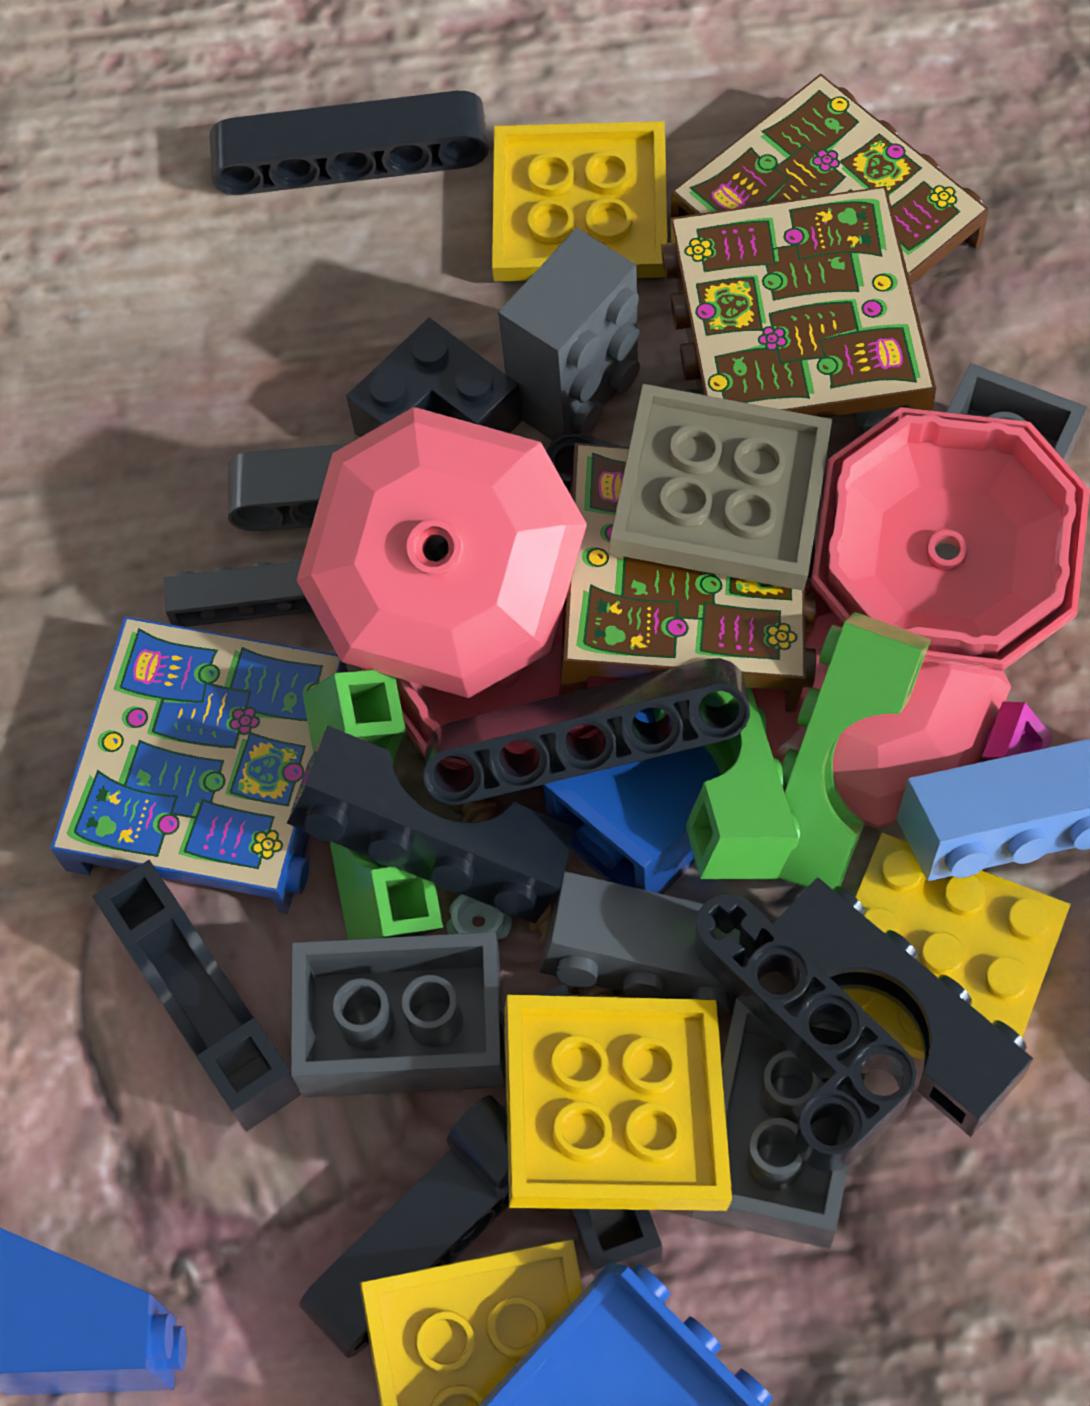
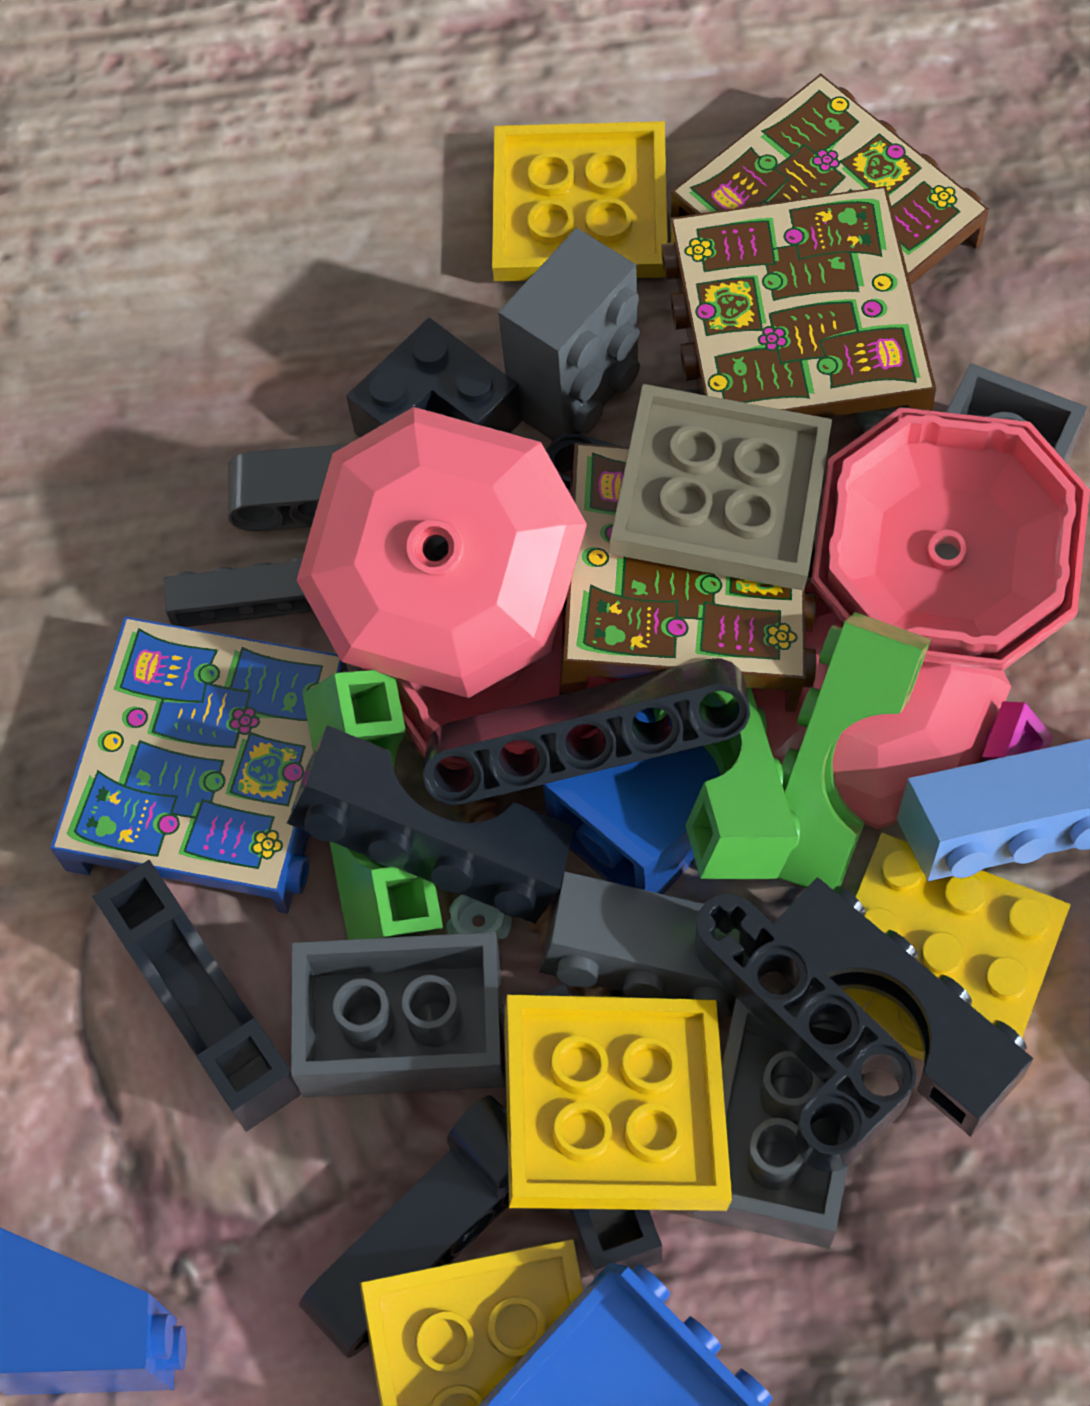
black beam [209,90,489,195] -> none

